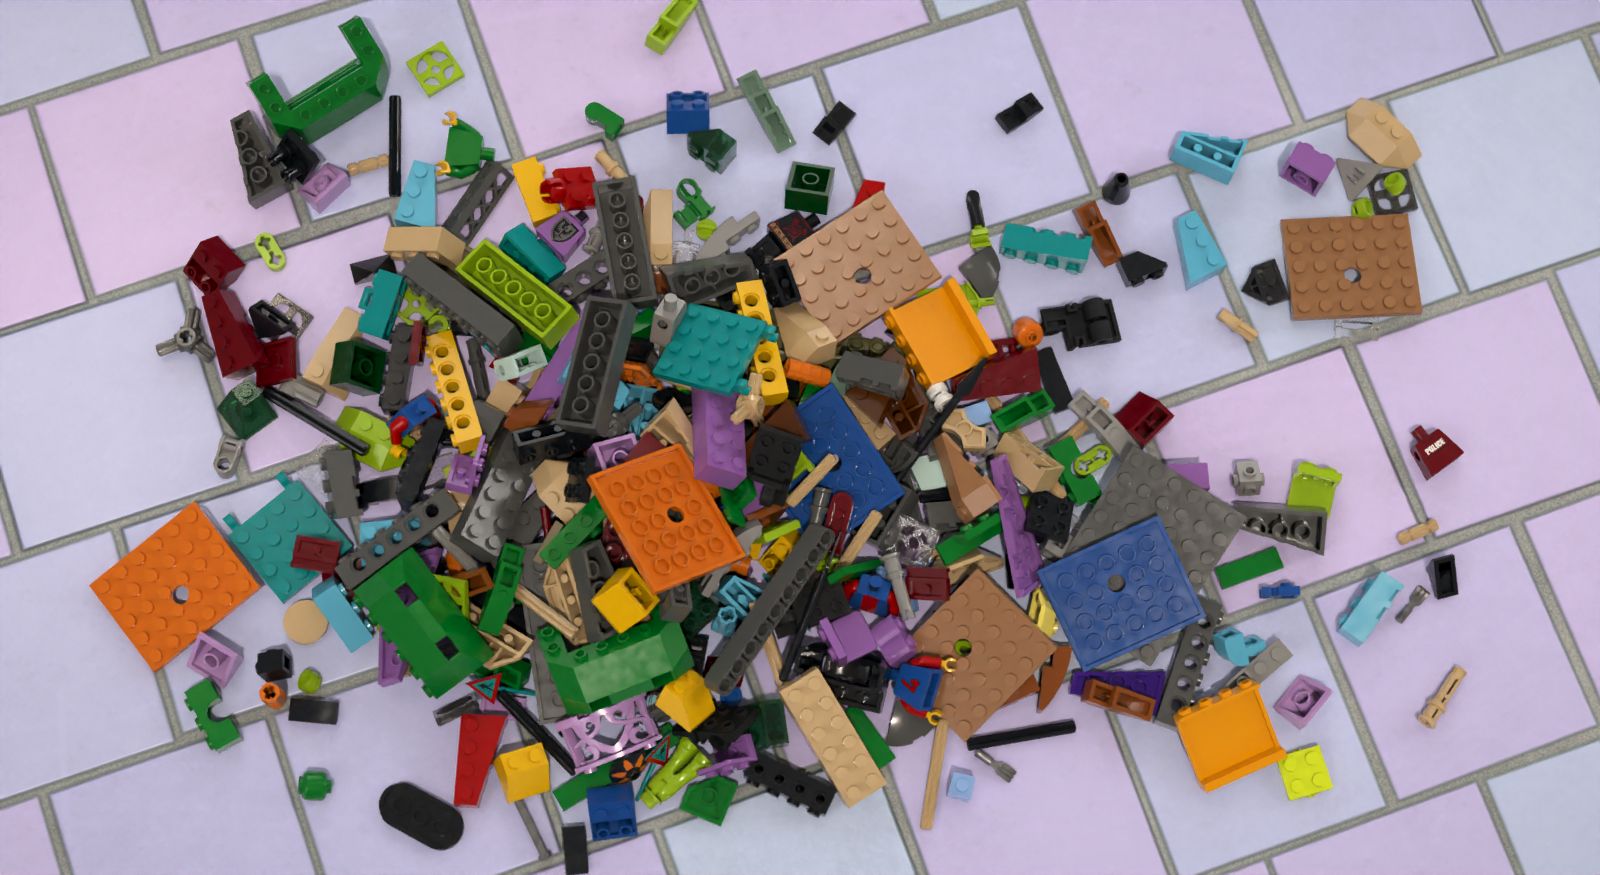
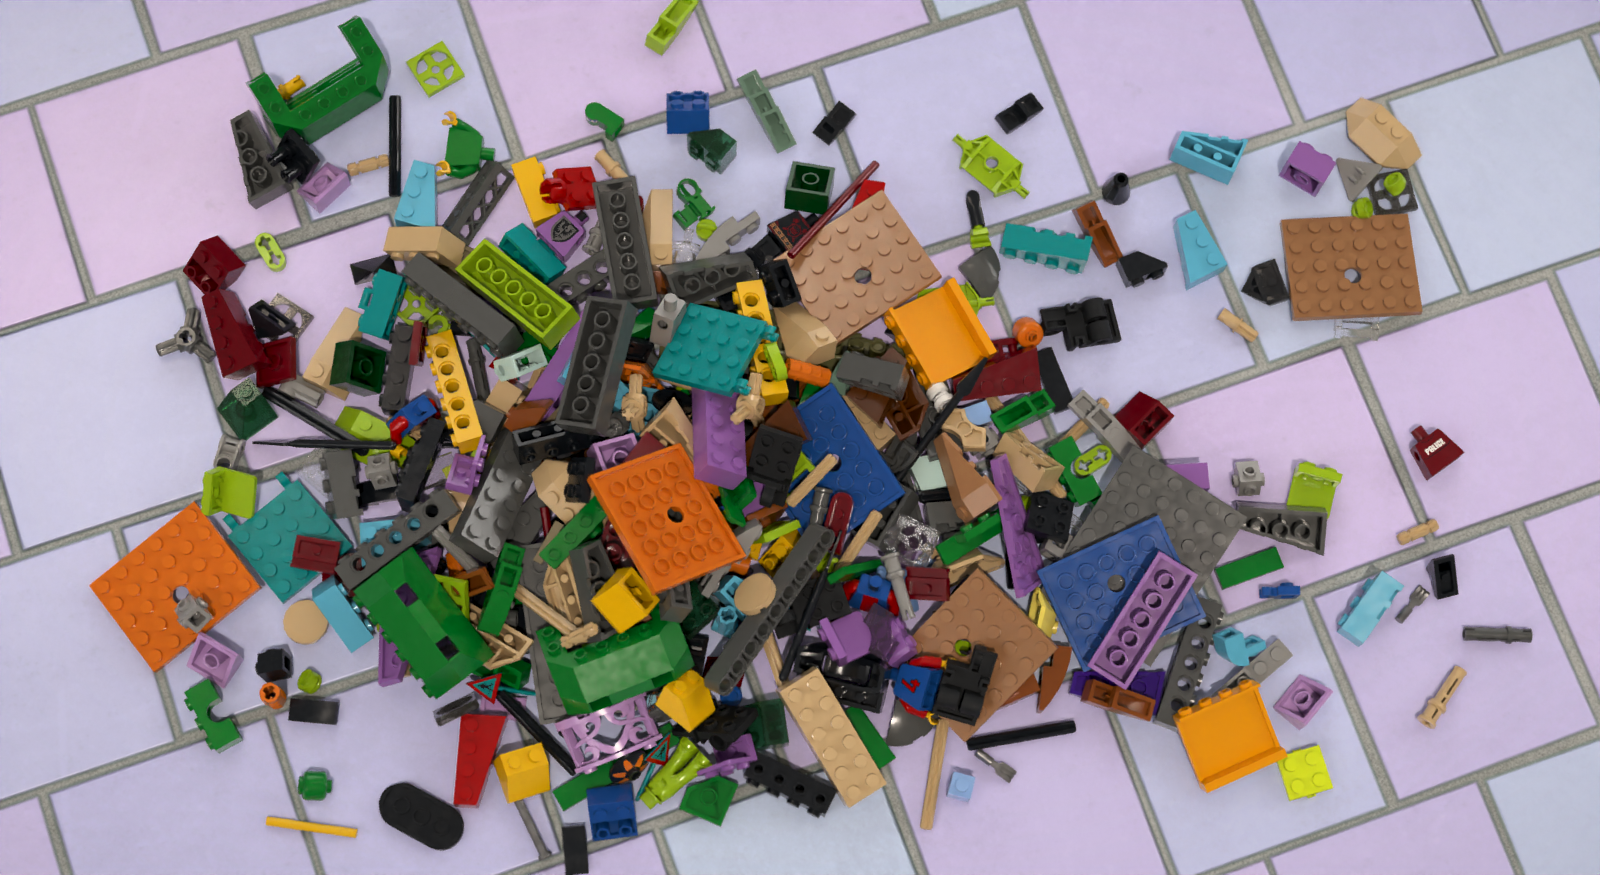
none -> light grey brick [174,594,213,633]
none -> lime bracket [201,466,257,519]
none -> black piece [252,439,397,450]
none -> yellow piece [266,816,358,838]
none -> yellow pin [277,75,306,100]
none -> light grey brick [365,453,398,490]
none -> dark grey plate [504,608,518,628]
none -> tan axle [560,622,599,649]
none -> tan bush [621,373,647,433]
none -> tan tile [734,573,776,616]
none -> lime beam [763,342,788,382]
none -> dark red piece [787,160,879,259]
none -> clear purple tile [863,602,899,663]
none -> black plate [931,644,998,726]
none -> lime plate [952,134,1030,199]
none -> medium lavender brick [1087,550,1198,690]
none -> dark grey pin [1463,626,1532,644]

